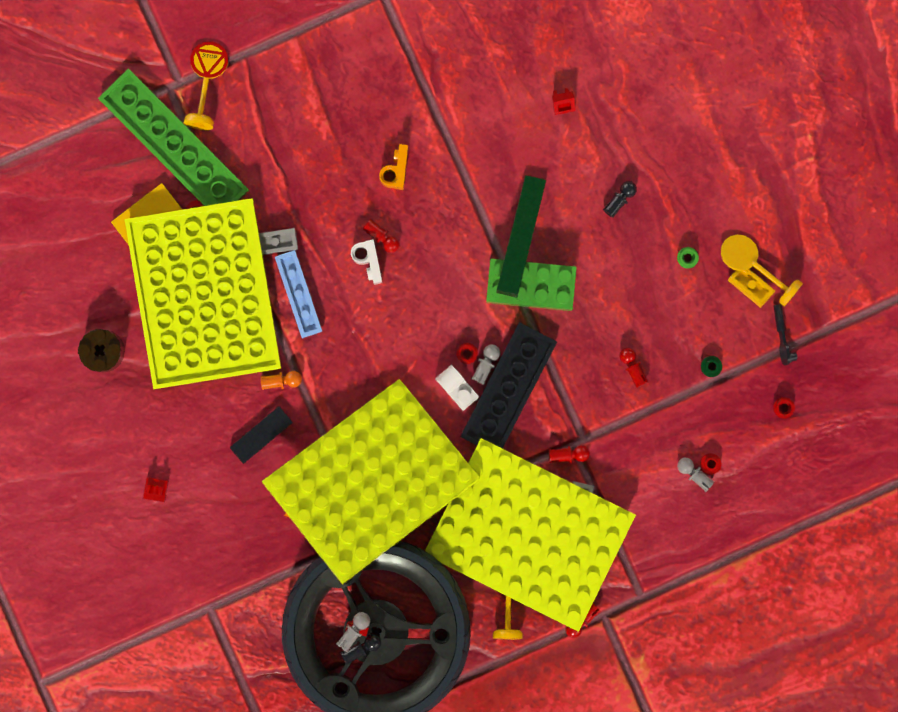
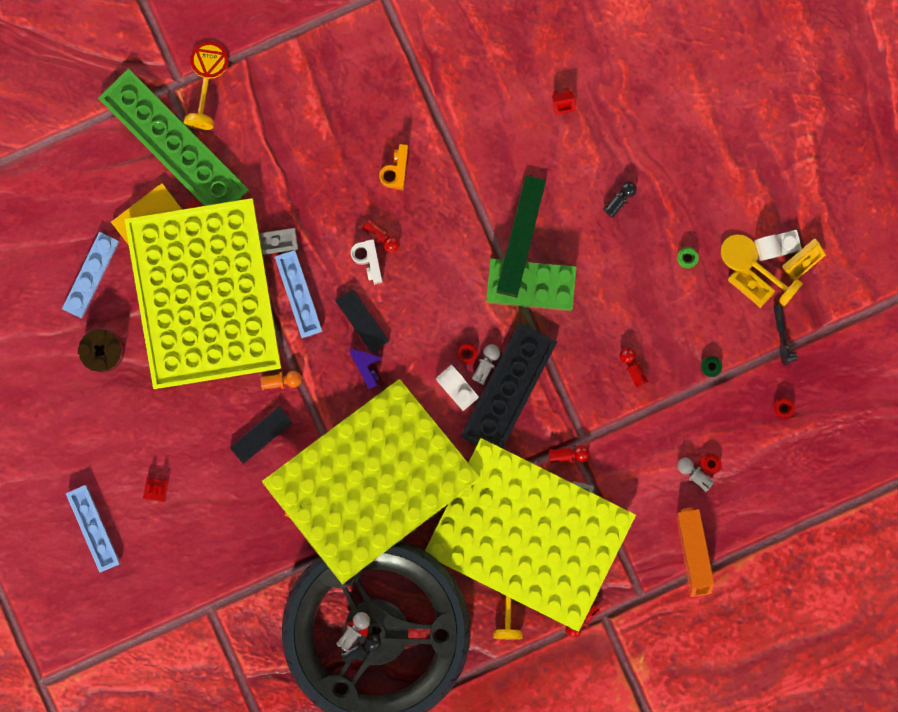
none -> light blue plate [62,232,120,319]
none -> light blue plate [66,485,121,573]
none -> black tile [335,289,390,353]
none -> dark purple slope [349,349,382,389]
none -> orange slope [677,508,714,597]
none -> white plate [754,230,802,261]
none -> yellow plate [782,239,826,282]

